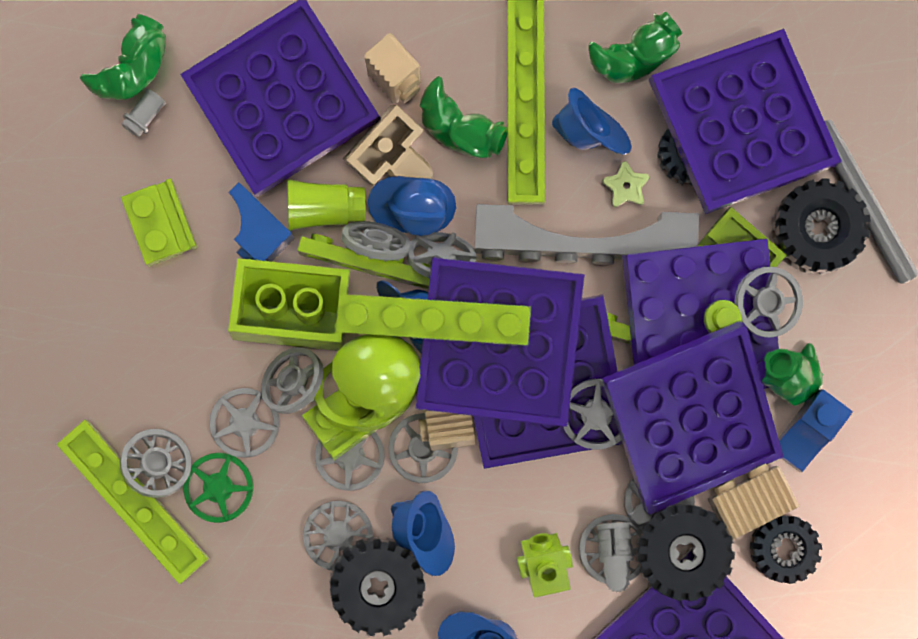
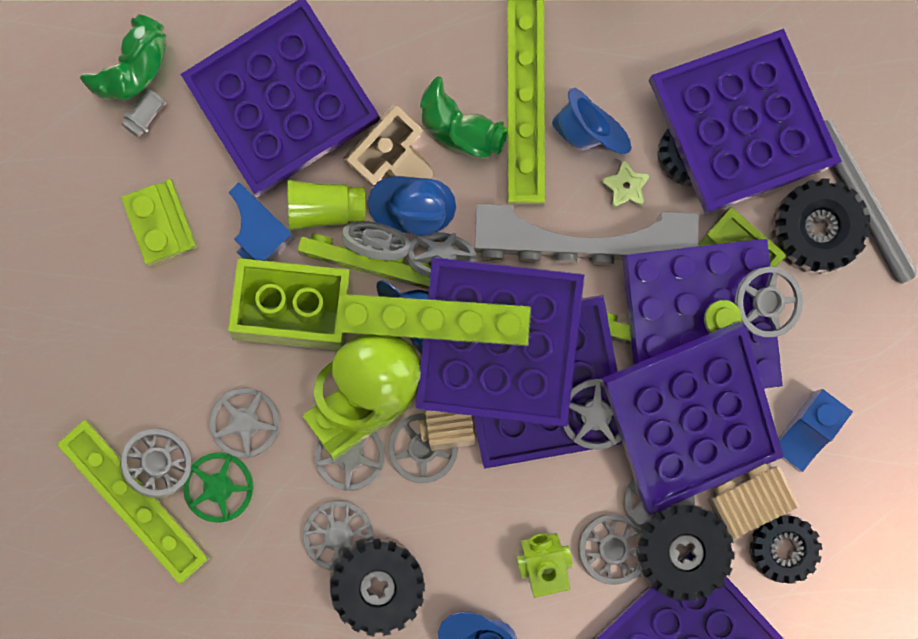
light grey wheel [261,347,323,414] -> none
tan brick [365,33,421,104] -> none
blue piece [391,491,455,576] -> none
green animal [588,11,683,84] -> none
light grey hinge [597,522,634,592] -> none
green animal [762,343,823,406] -> none

